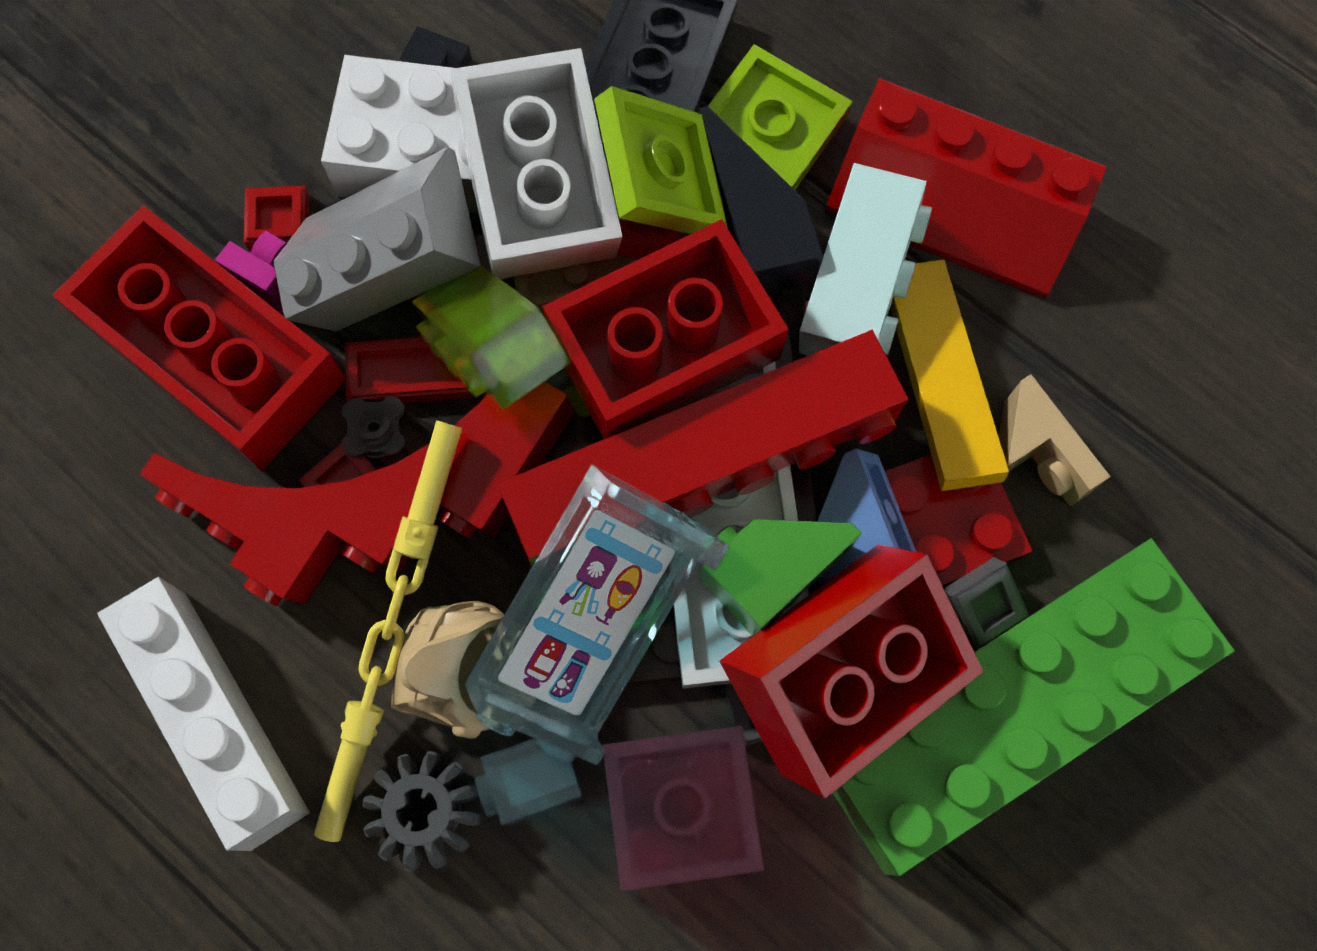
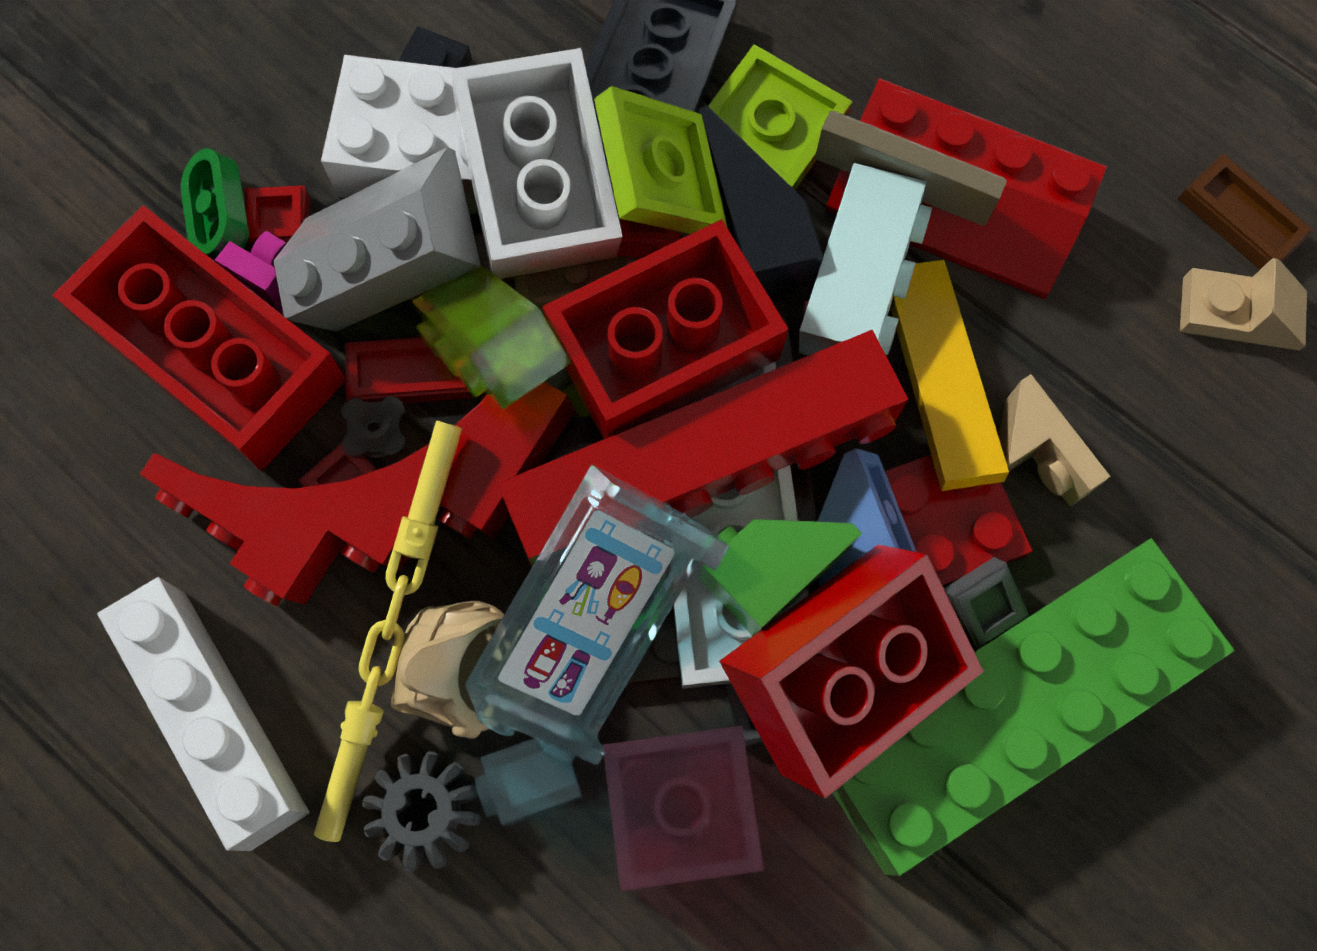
none -> green plate [181,148,249,262]
none -> dark tan tile [815,111,1007,226]
none -> reddish brown tile [1178,153,1314,270]
none -> tan slope [1180,258,1307,351]

